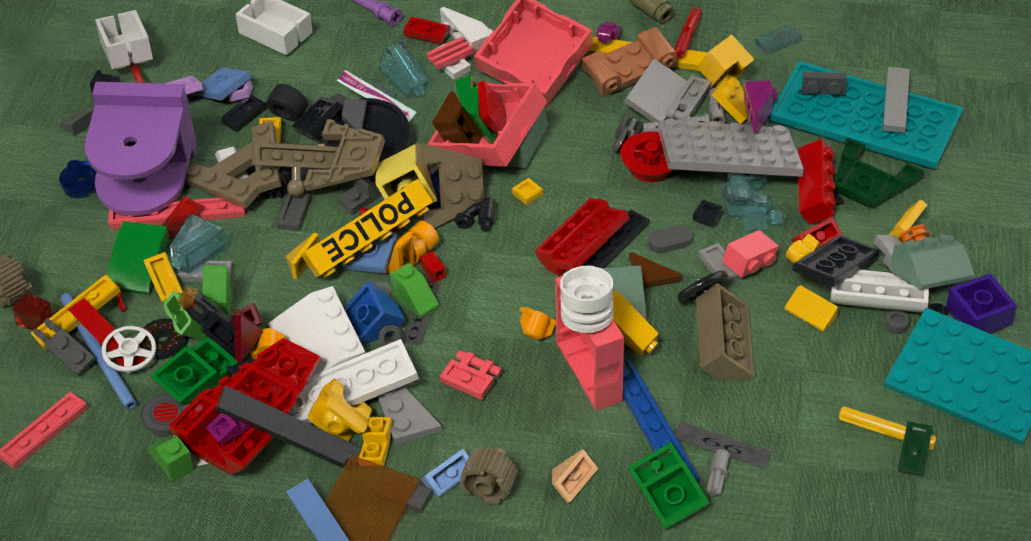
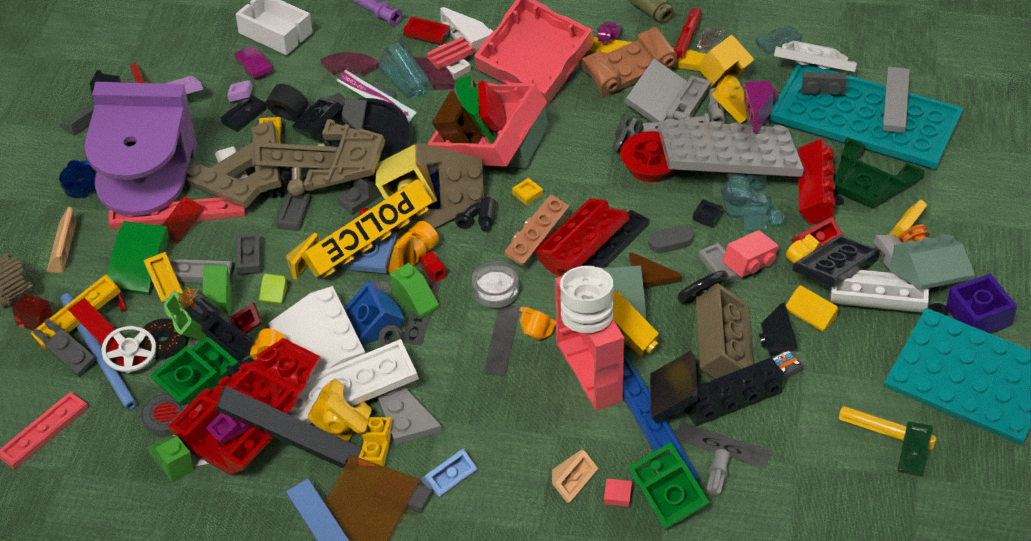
white piece [95,10,153,69] -> none
clear light blue slope [169,214,227,274] -> none
medium blue plate [194,67,251,101] -> none
dark red slope [234,309,263,362] -> none
coral plate [439,350,503,400] -> none
dark tan brick [459,447,518,505] -> none
dark grey tile [885,311,910,334] -> none
none -> light nougat slope [47,207,76,272]
none -> magenta slope [234,46,273,78]
none -> dark grey plate [236,233,260,274]
none -> lime slope [259,274,288,305]
none -> clear pink tile [321,52,380,77]
none -> clear pink tile [412,57,454,90]
none -> clear piece [472,261,519,308]
none -> flat silver sticker [484,305,521,376]
none -> nougat bracket [504,195,569,266]
none -> coral tile [604,479,632,507]
none -> black tile [650,351,698,424]
none -> black brick [684,357,784,426]
none -> clear tile [697,27,725,54]
none -> black slope [759,303,798,356]
none -> tile [773,351,803,380]
none -> white wing [774,41,857,72]

